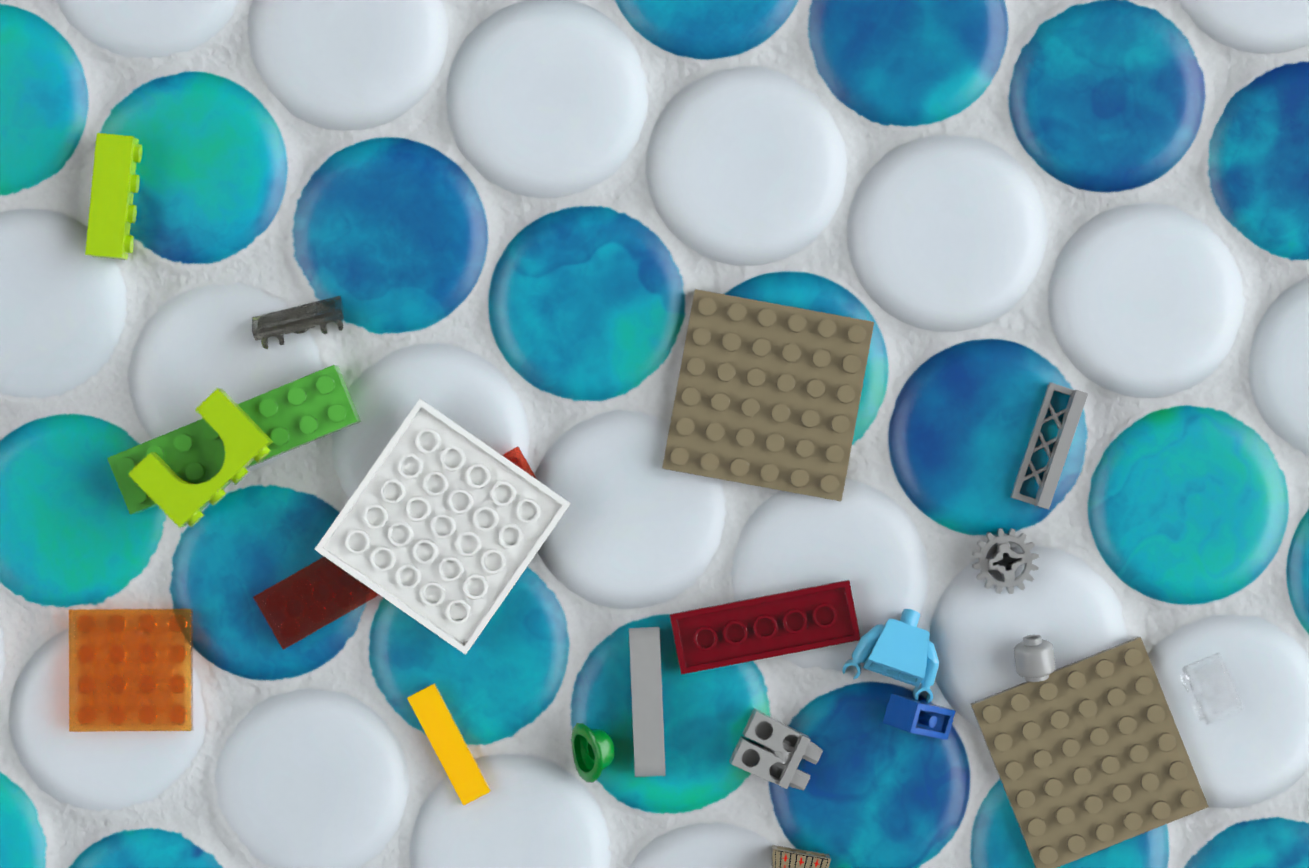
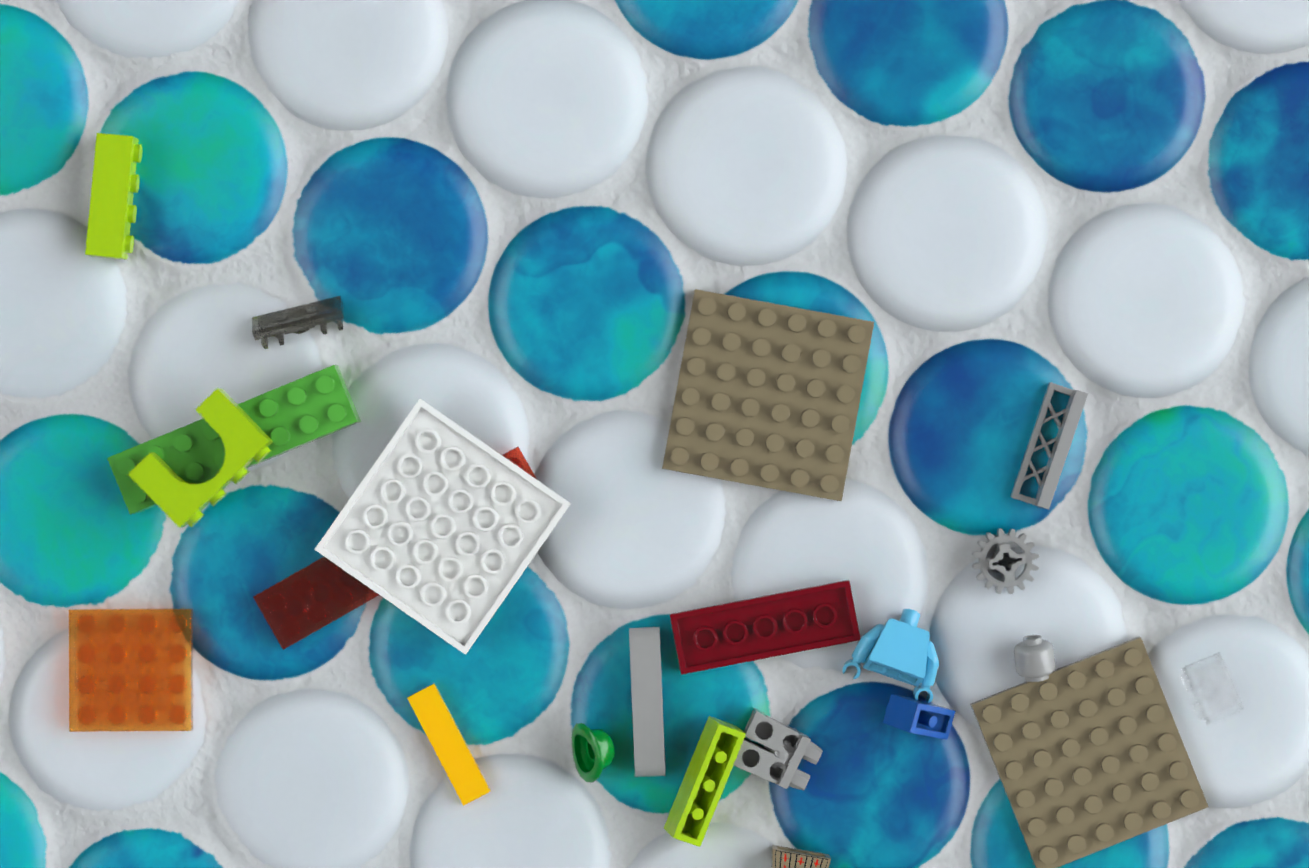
none -> lime brick [664,716,746,847]

